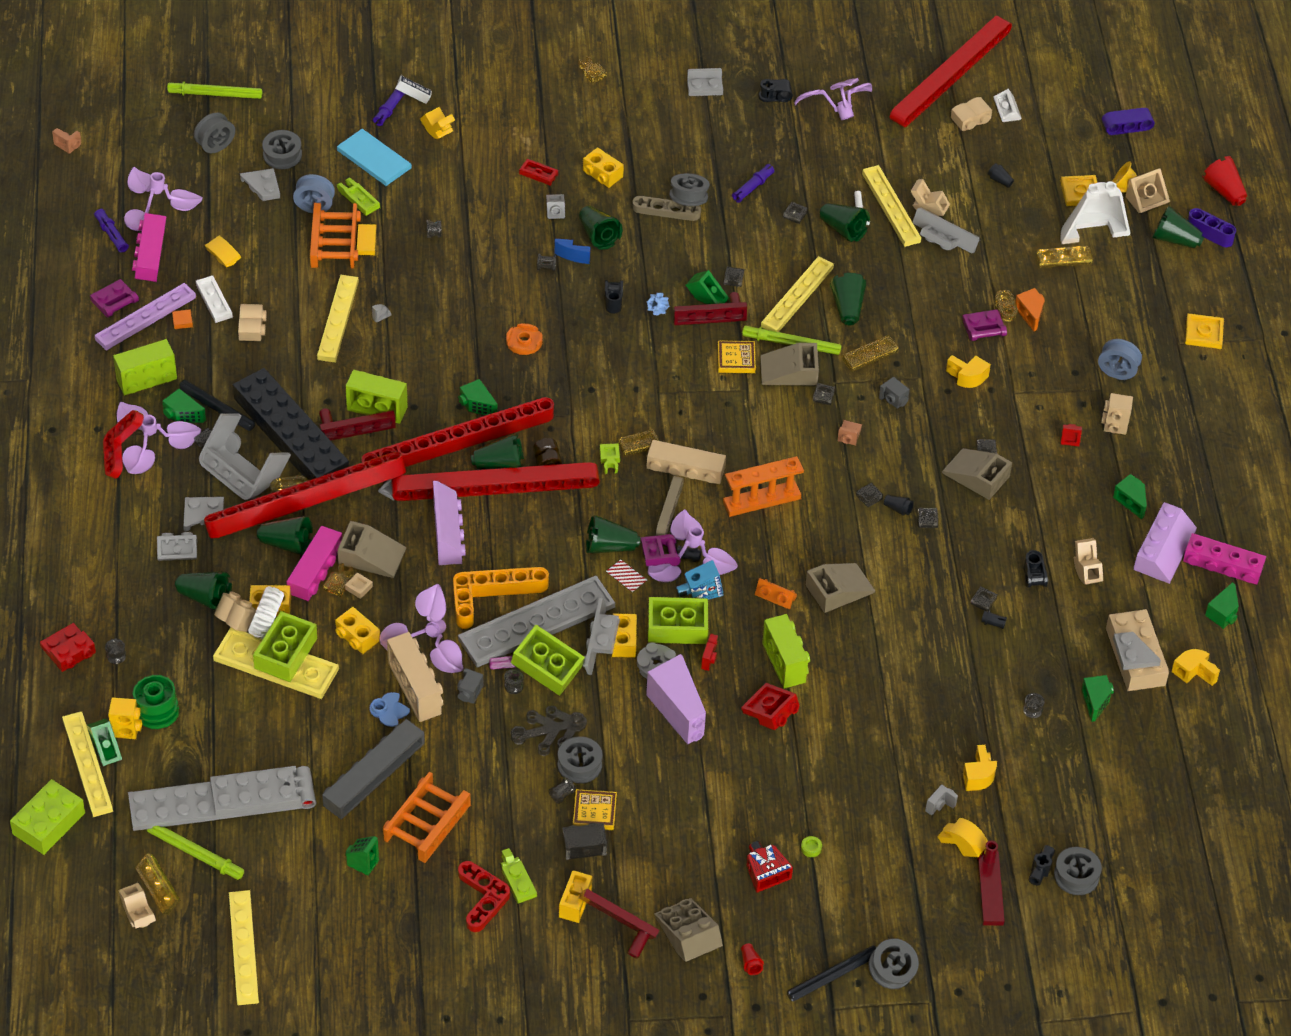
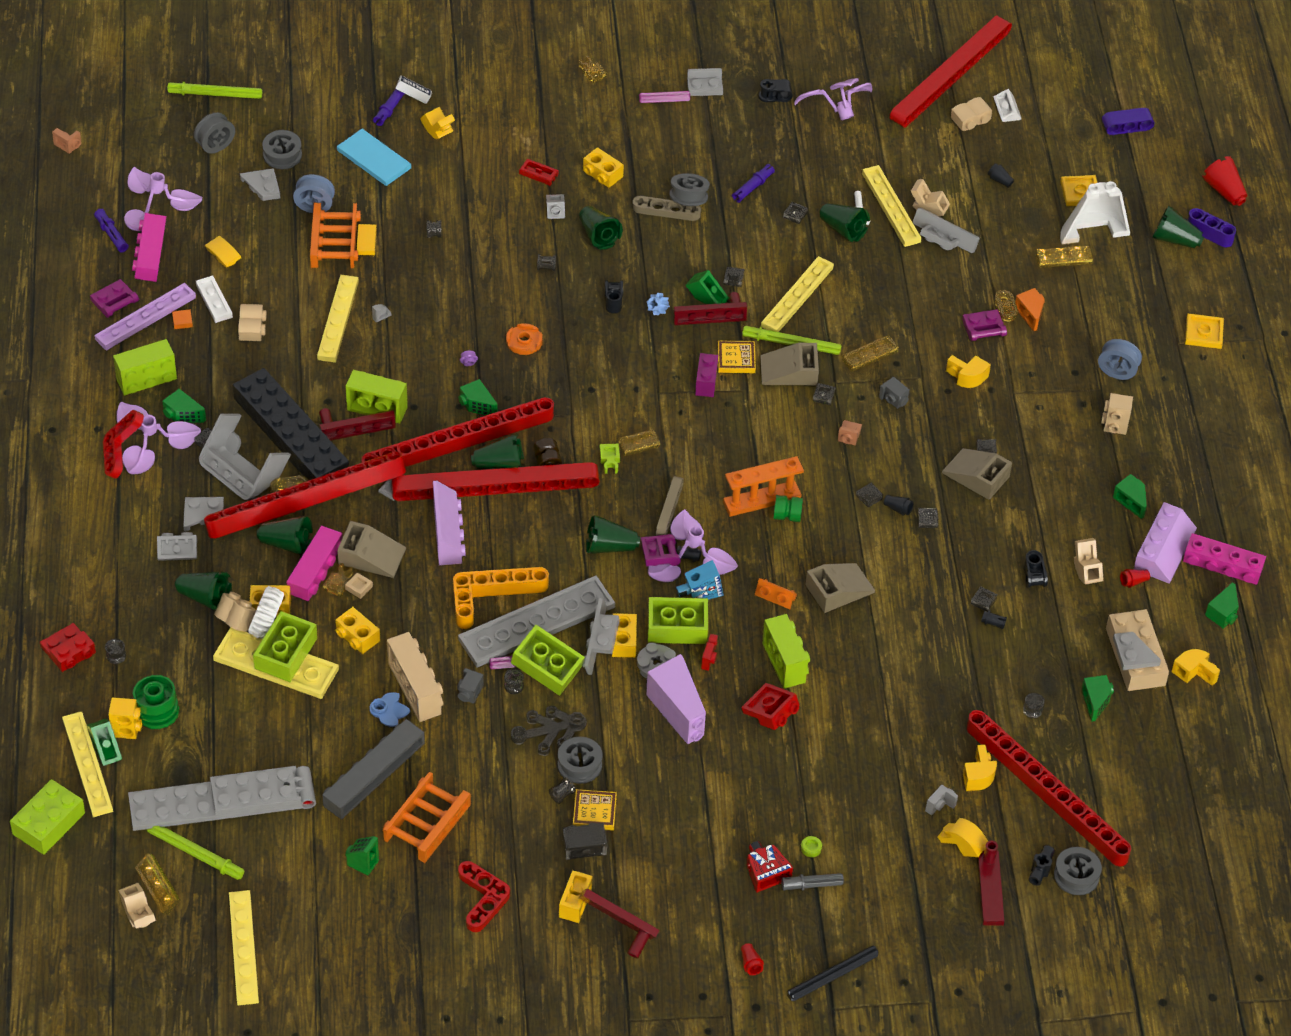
black axle [179,380,255,431] -> none
lime hinge [337,178,380,216] -> none
lavender plant [379,584,464,673] -> none
lime hinge [501,848,537,903] -> none
blue slope [555,239,590,264] -> none
sticker [606,560,647,592] -> none
tan brick [647,440,726,484] -> none
dark tan slope [654,898,723,962] -> none
dark green cone [830,273,866,326] -> none
dark grey wheel [869,939,919,989] -> none
red tile [1061,424,1082,446] -> none
yellow piece [1111,161,1137,193] -> none
tan slope [1125,168,1170,213] -> none
none -> medium lavender plate [460,351,478,366]
none -> axle [639,91,690,103]
none -> magenta brick [695,353,718,397]
none -> green wheel [774,495,803,522]
none -> dark grey axle [781,873,844,891]
none -> red beam [967,710,1131,867]
none -> red cone [1120,569,1150,588]

